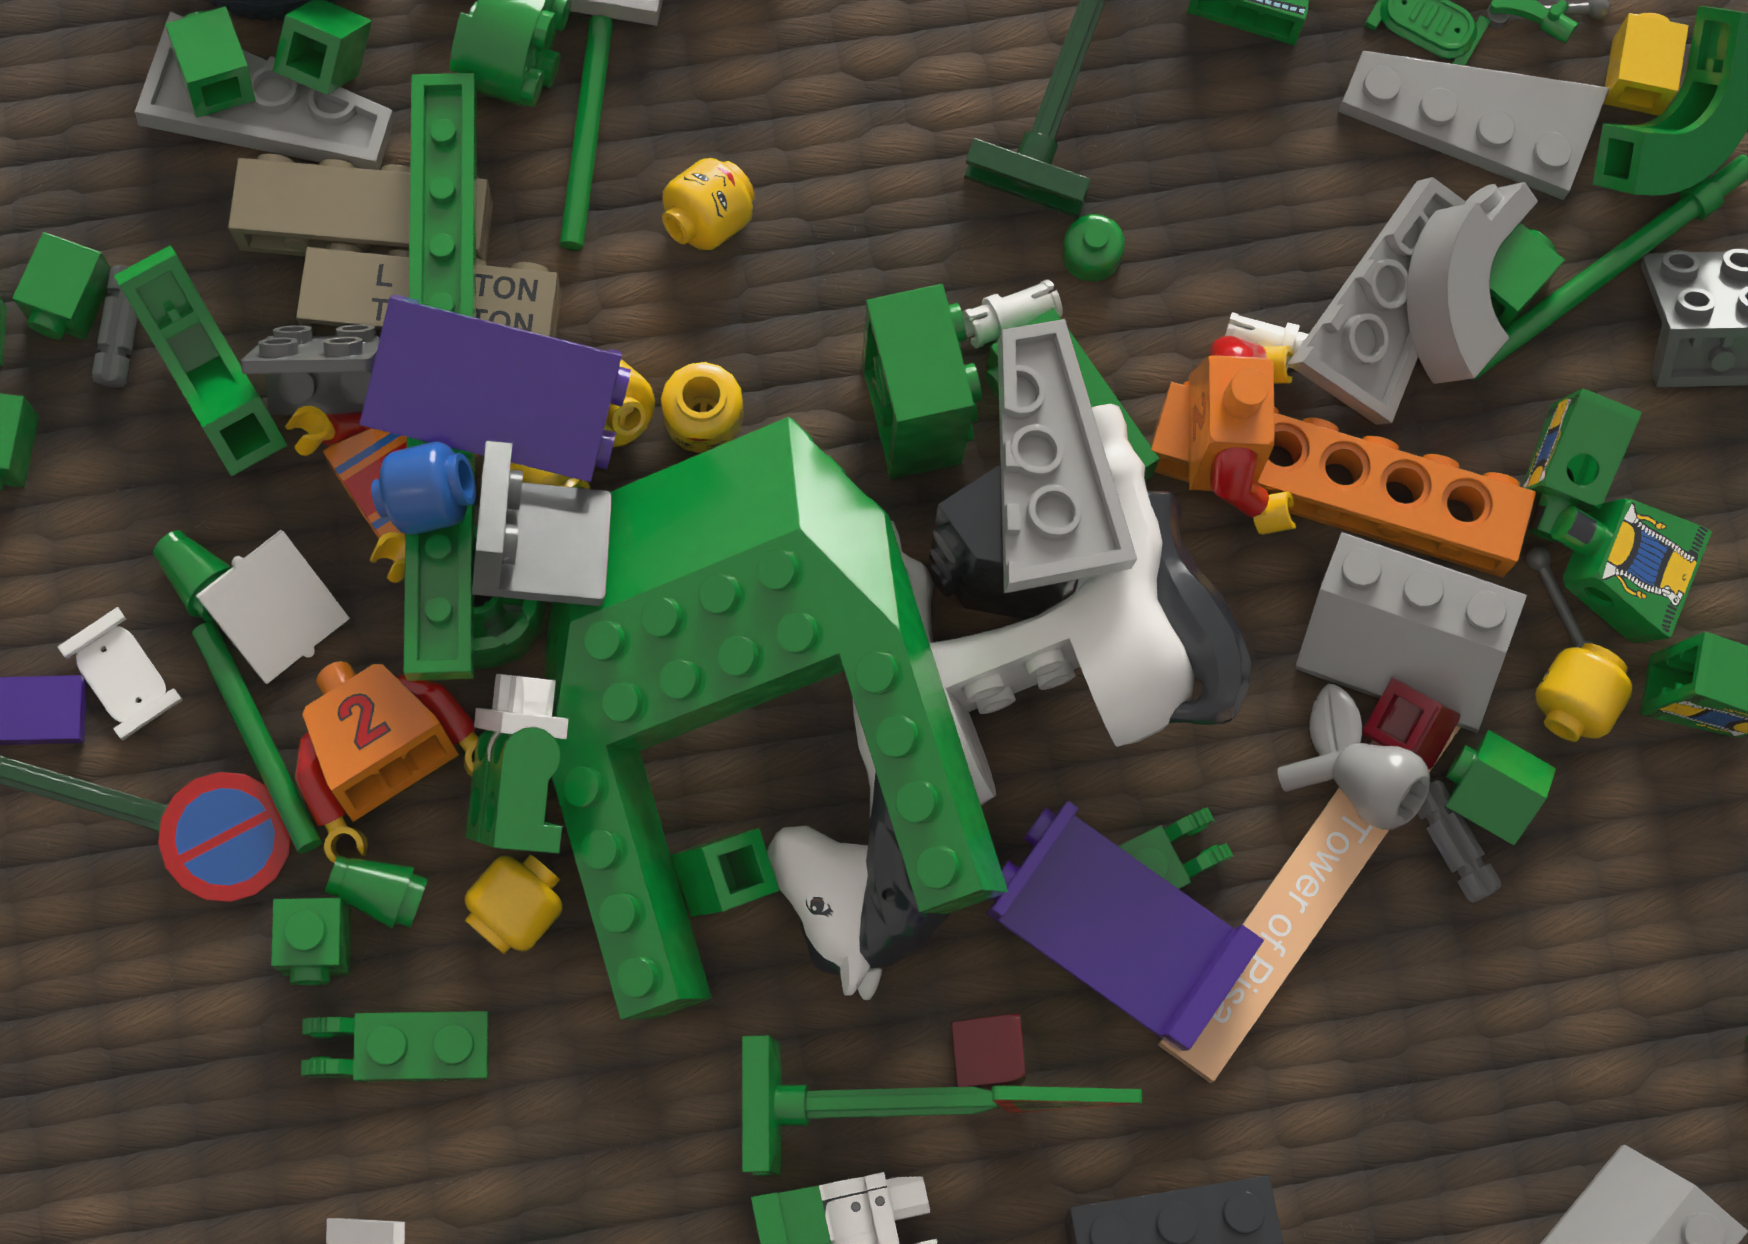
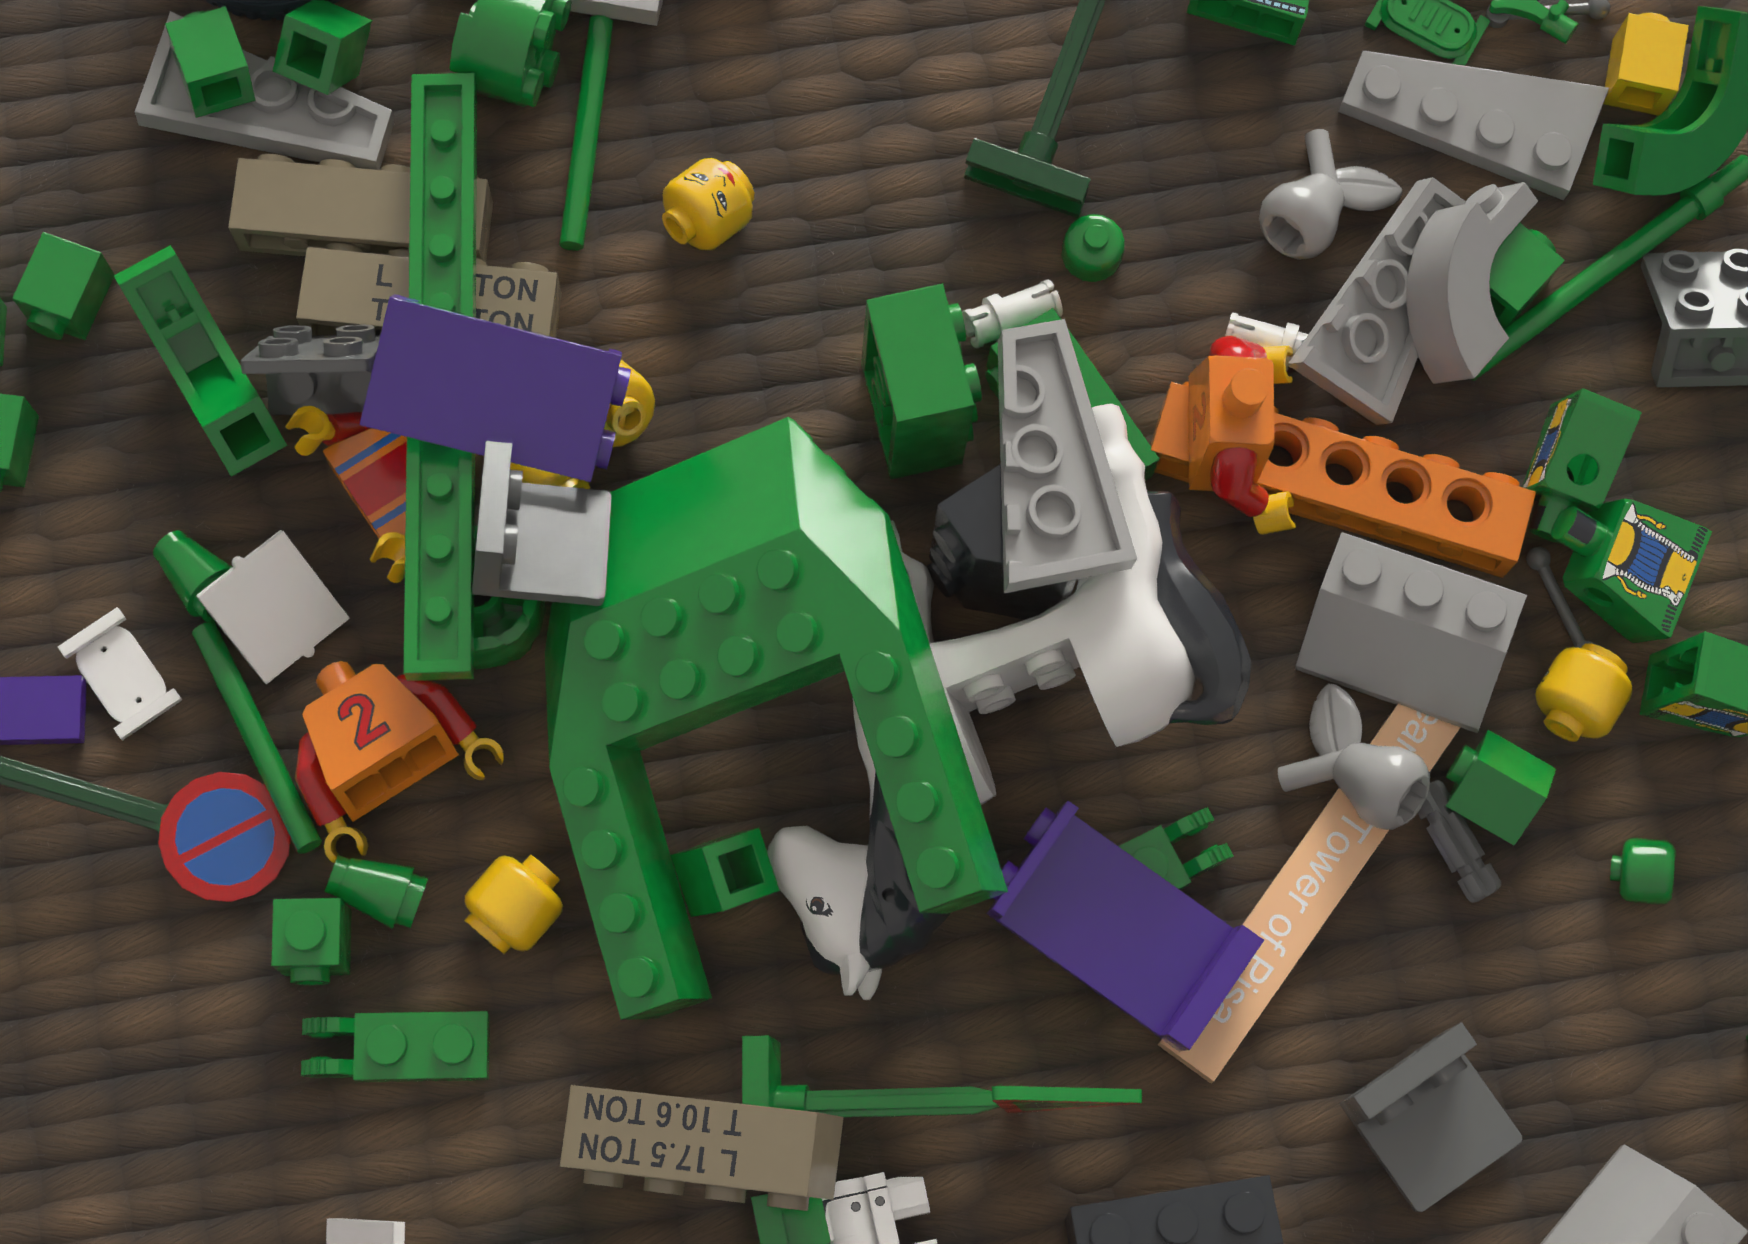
dark grey axle [92,265,138,388] -> none
blue head [371,442,476,535] -> none
green hips [465,674,568,853] -> none
yellow head [661,362,744,454] -> none
dark red slope [951,1014,1026,1087] -> none
dark red slope [1362,677,1461,770] -> none
none -> dark tan brick [560,1085,843,1211]
none -> light grey piece [1259,129,1402,260]
none -> dark grey bracket [1339,1022,1522,1212]
none -> green piece [1610,838,1676,905]

